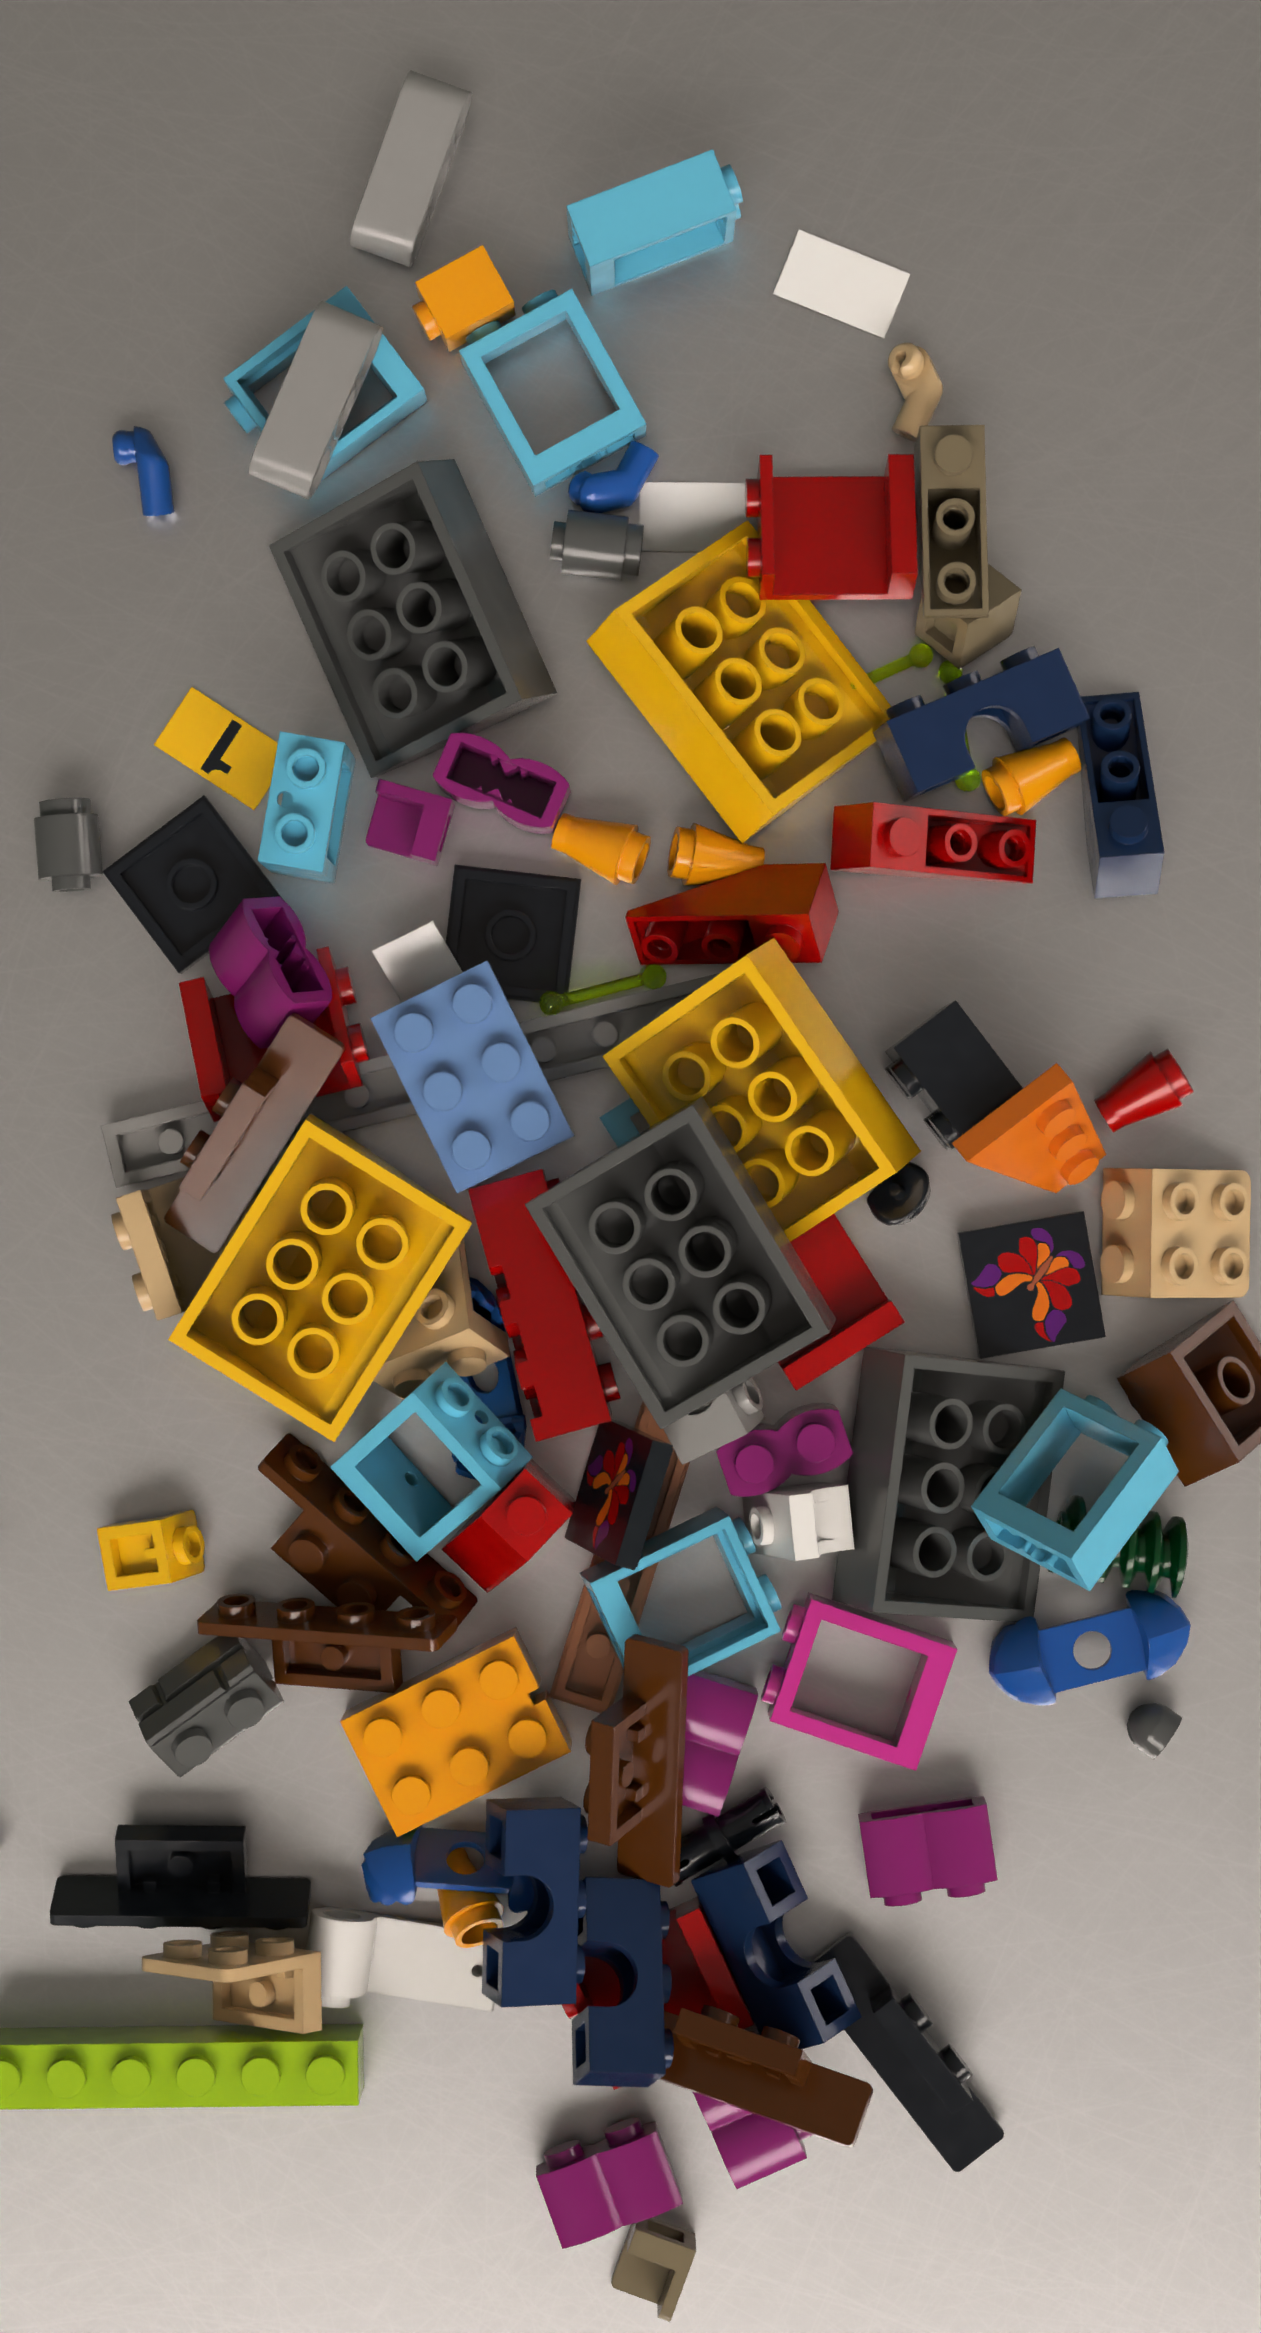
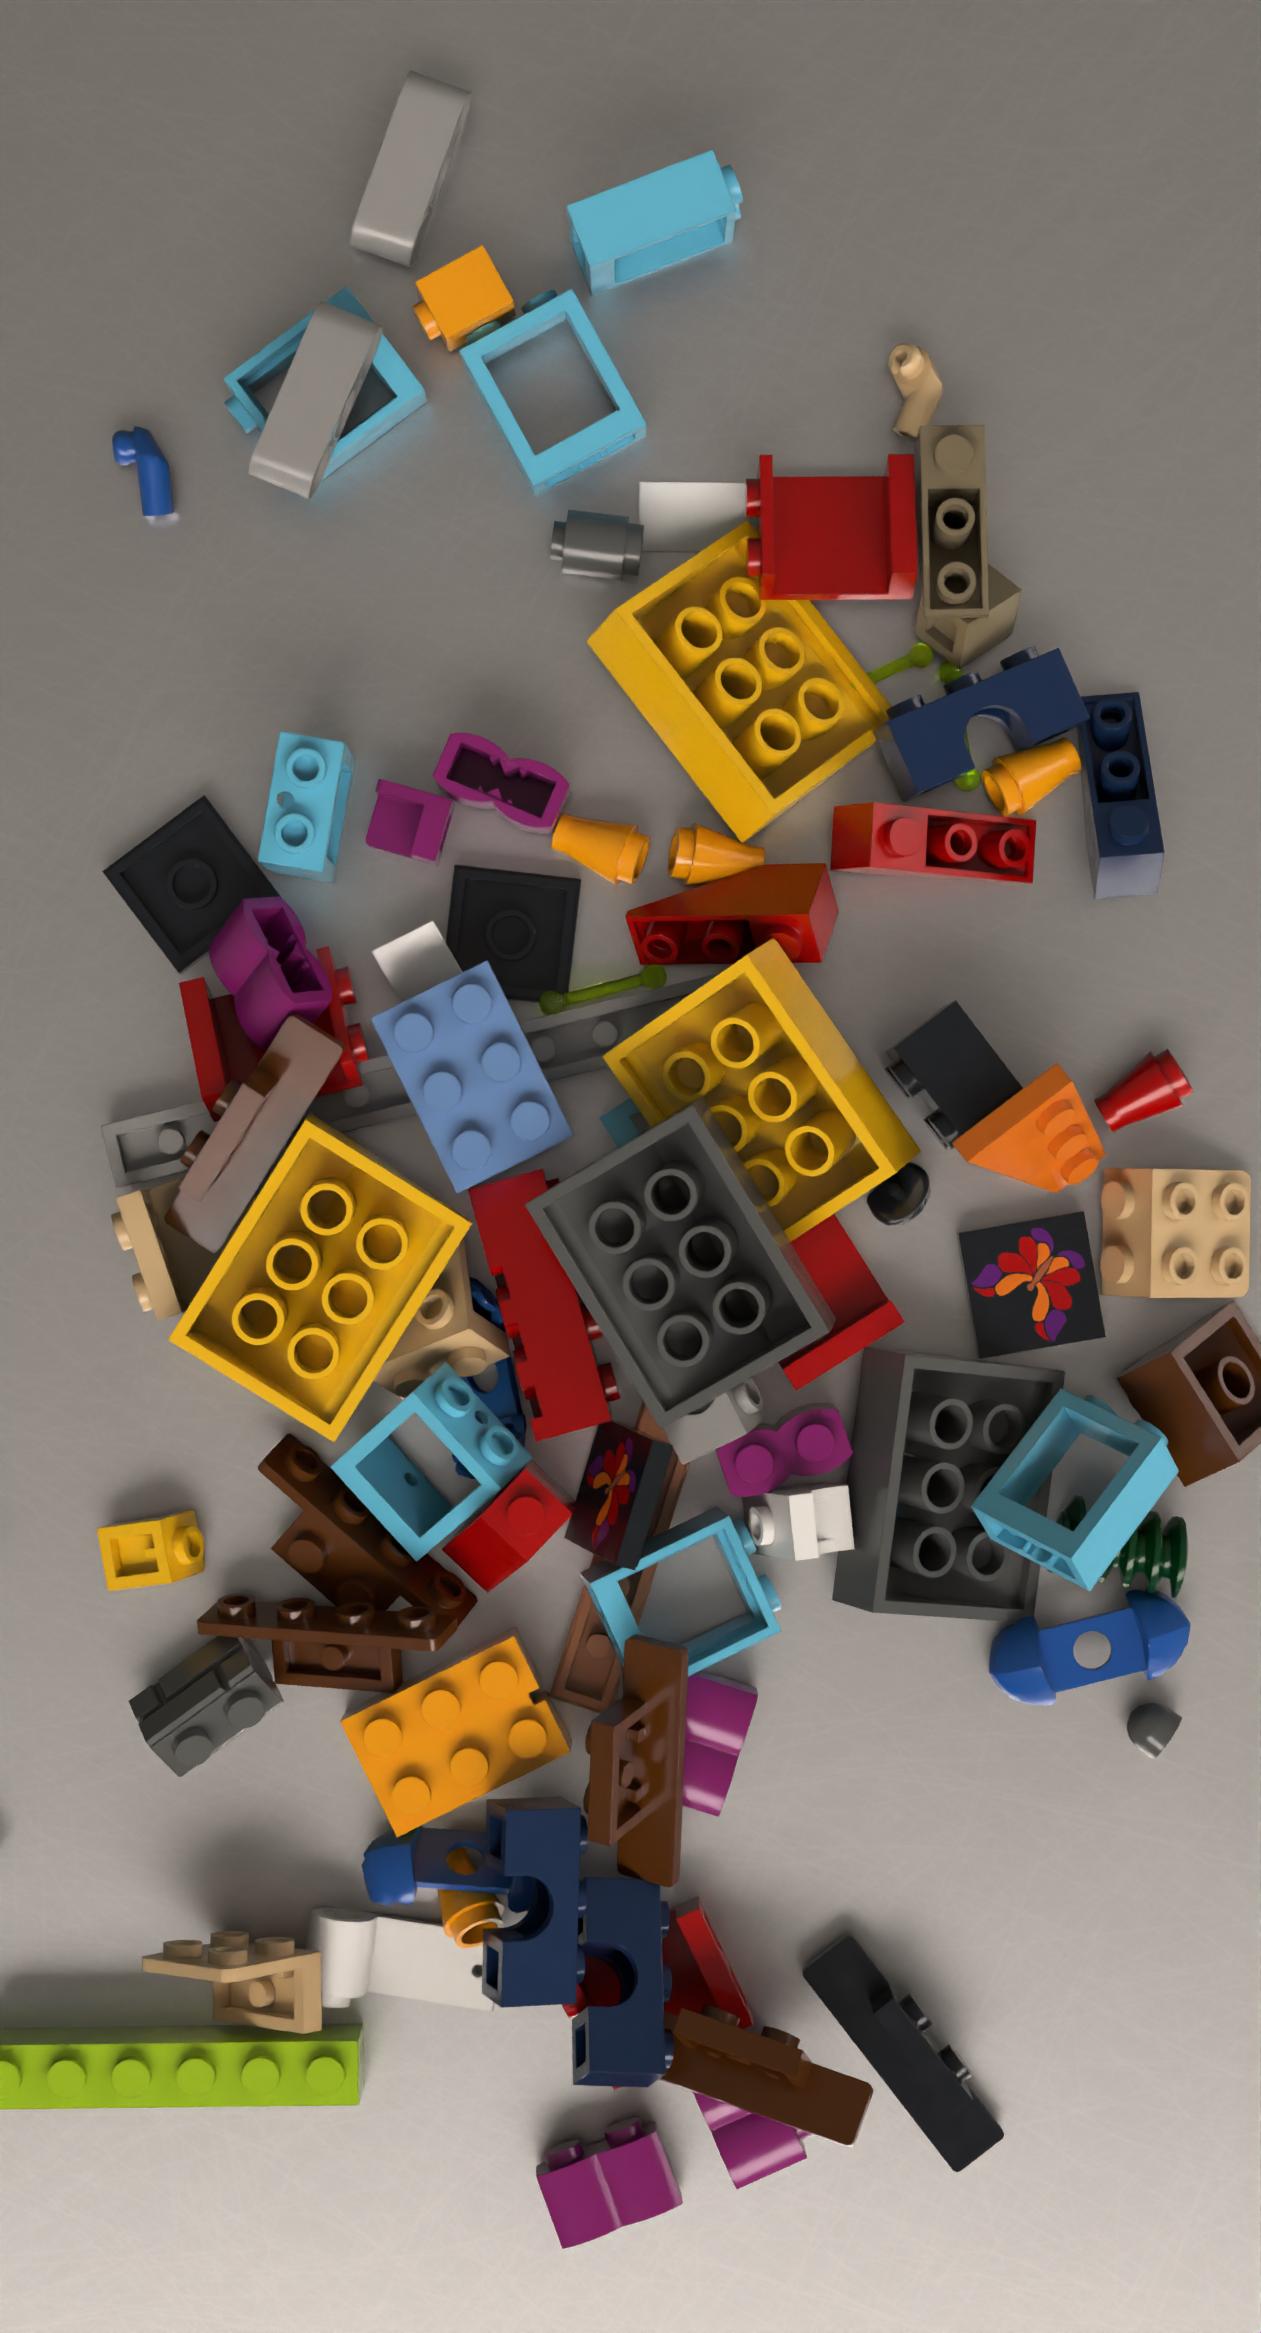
dark grey brick [34,798,103,892] -> none
black bracket [50,1825,311,1930] -> none
yellow sticker [154,687,278,811] -> none
dark grey slope [269,459,557,778] -> none
blue arm [568,441,659,513] -> none
dark tan panel [611,2218,696,2322] -> none
black pin [674,1787,786,1887] -> none
dark blue arch [691,1840,862,2049] -> none
dark pink window [761,1592,958,1771] -> none
white sticker [773,229,910,339] -> none
magenta brick [858,1796,998,1907] -> none

